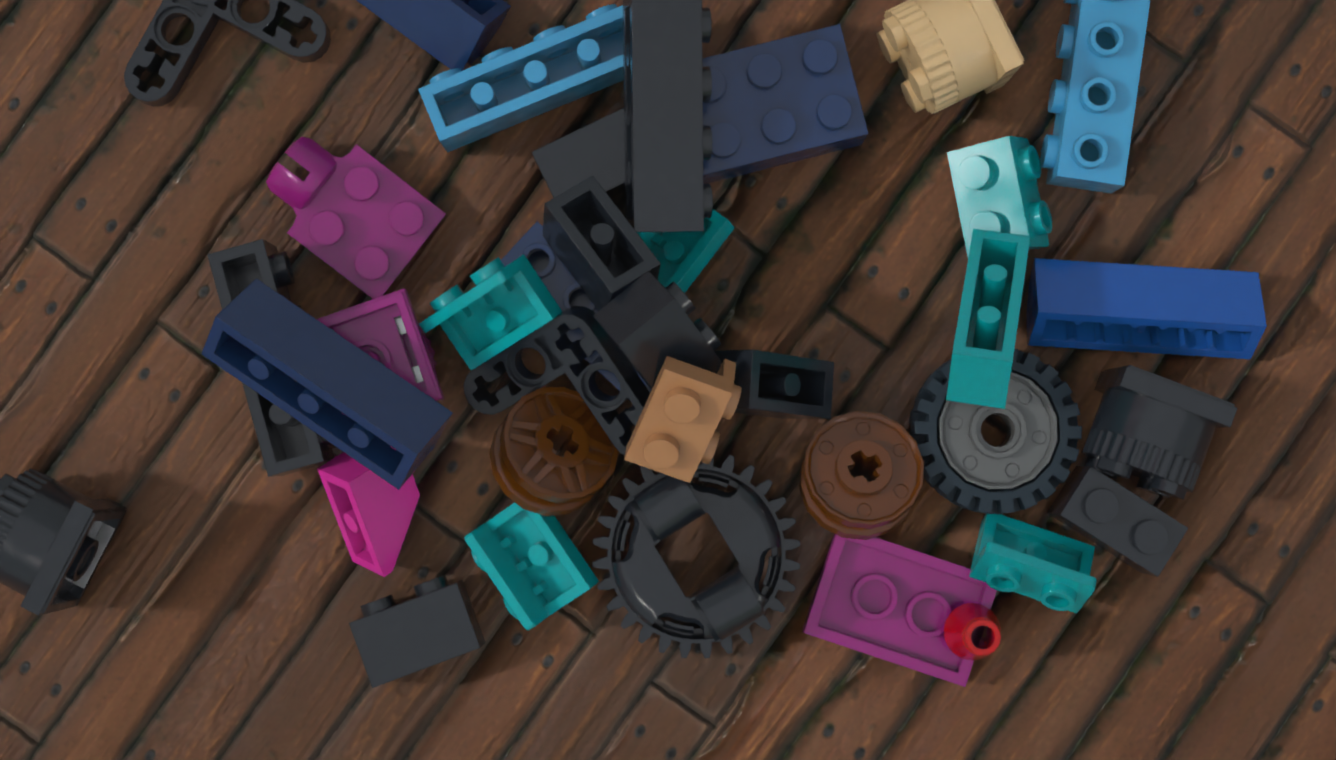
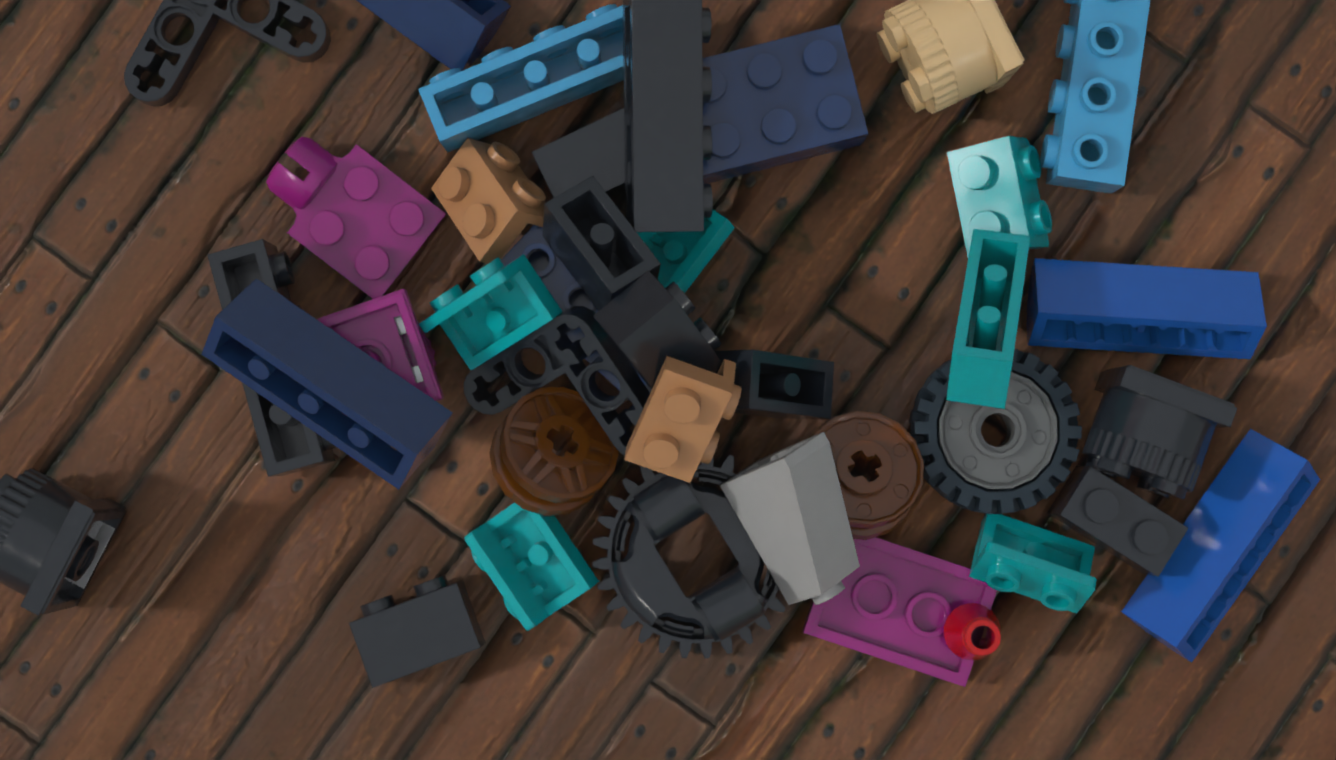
dark pink slope [317,446,420,577] -> none
none -> medium nougat bracket [431,137,546,264]
none -> light grey slope [720,432,860,605]
none -> blue brick [1121,429,1320,663]

